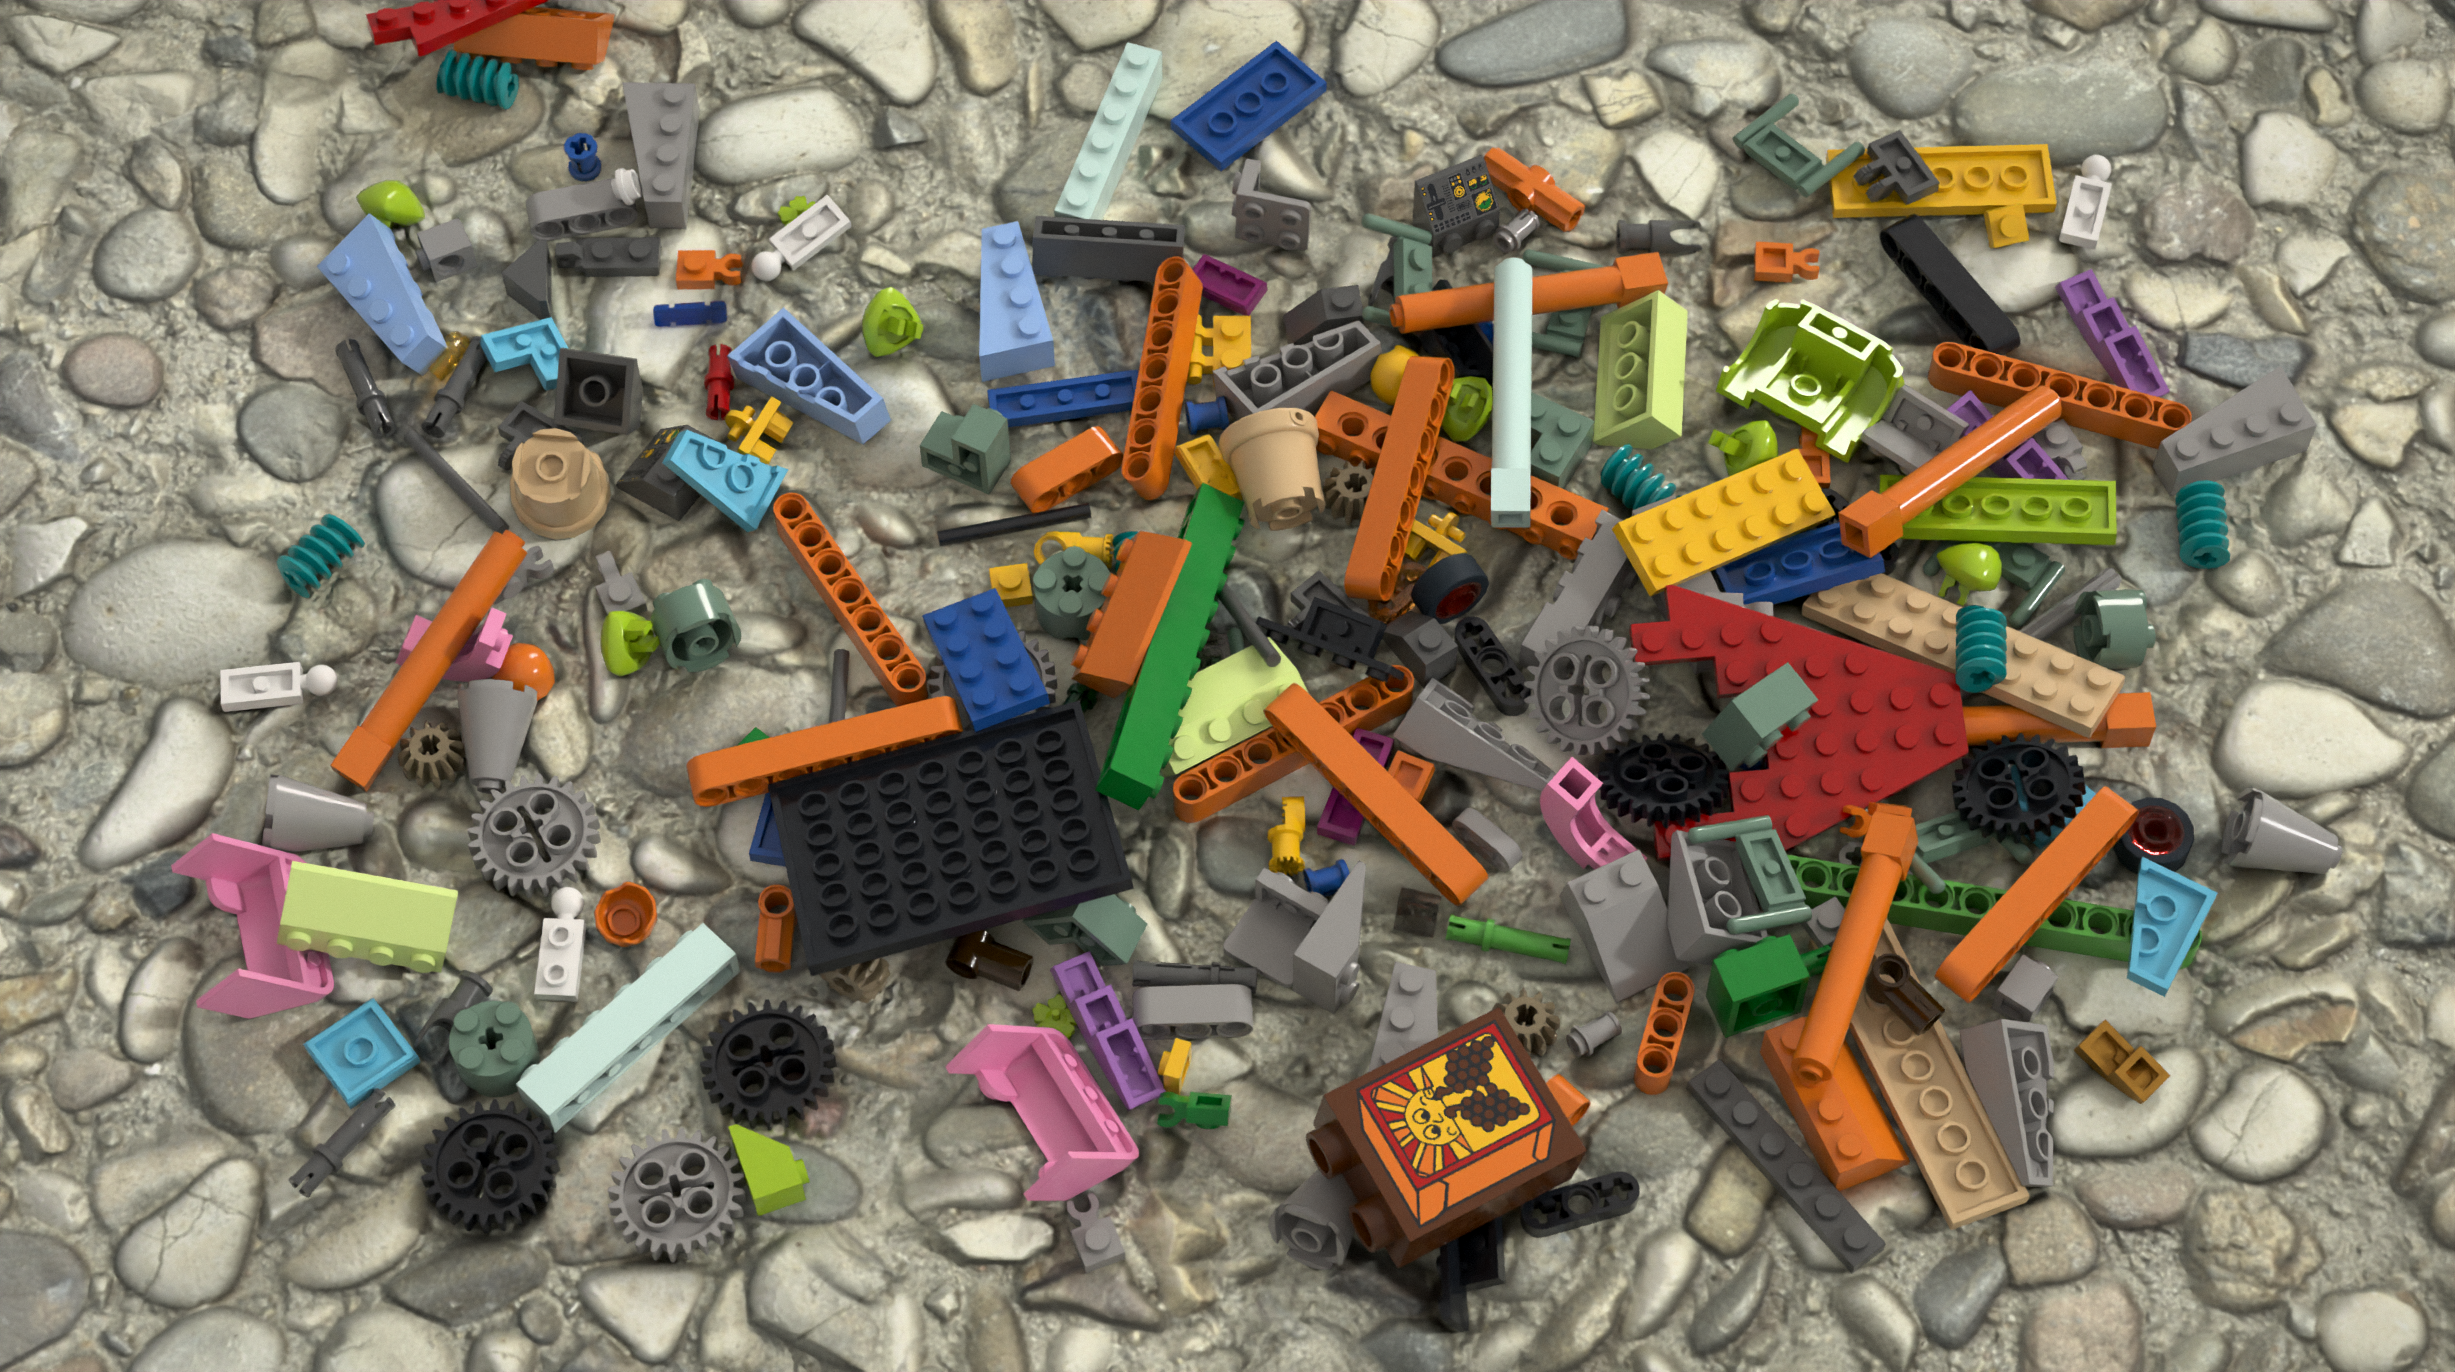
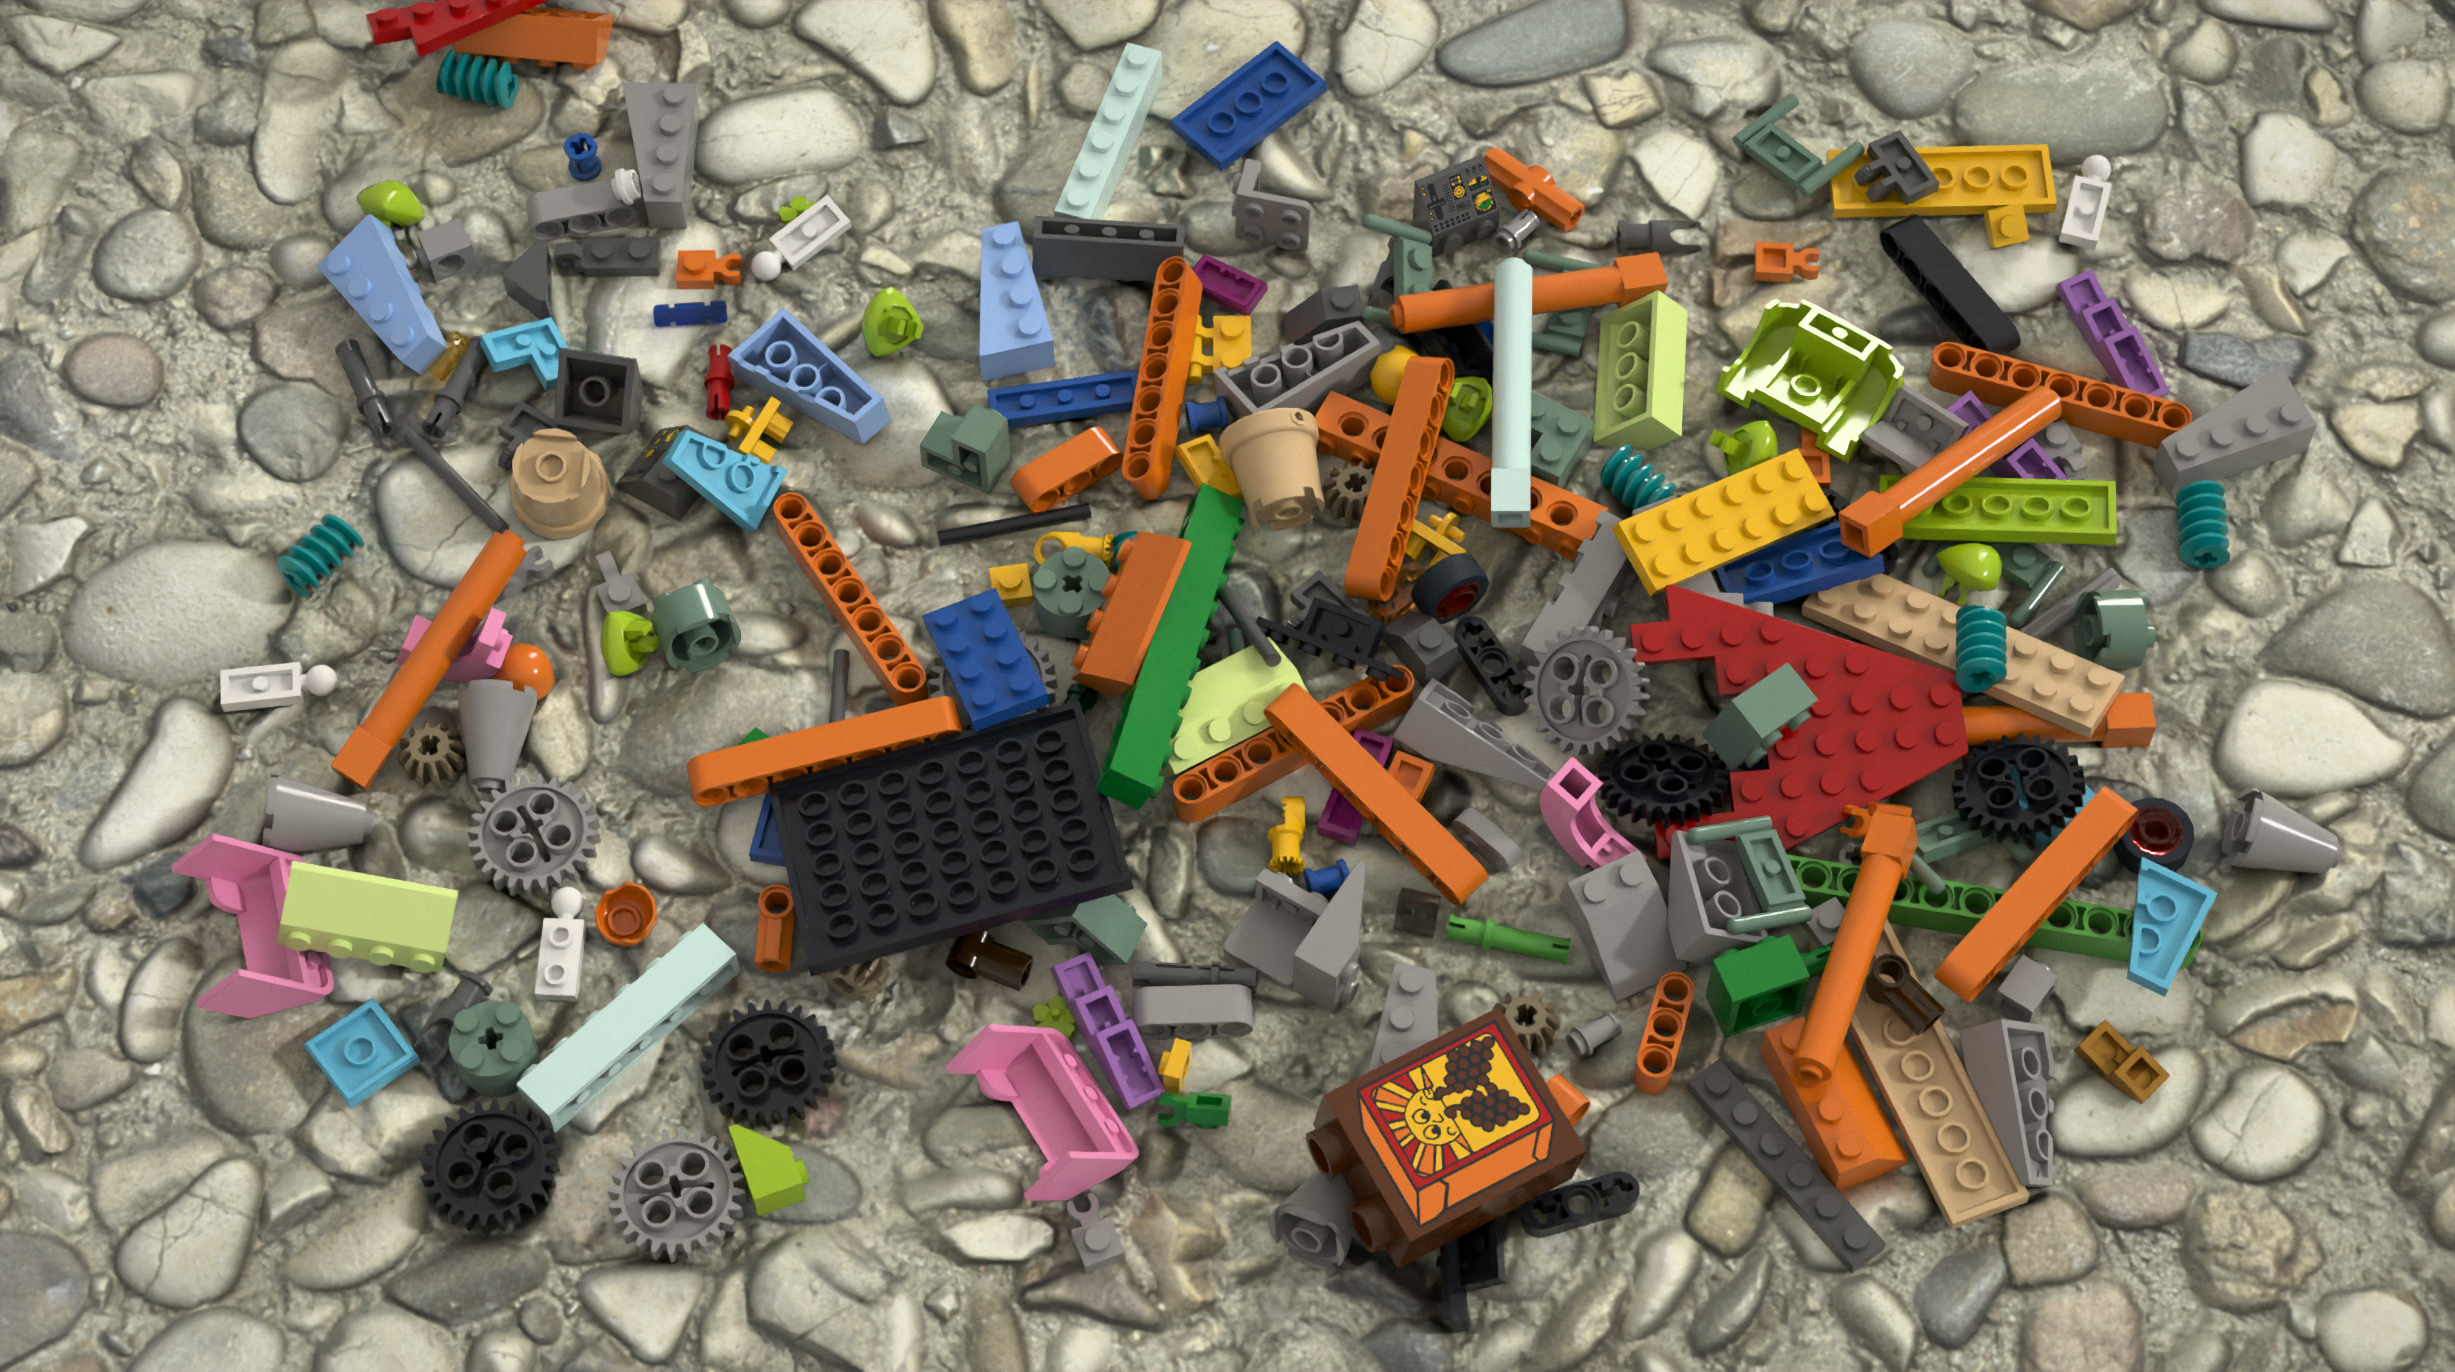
dark grey pin [289,1088,396,1198] -> none

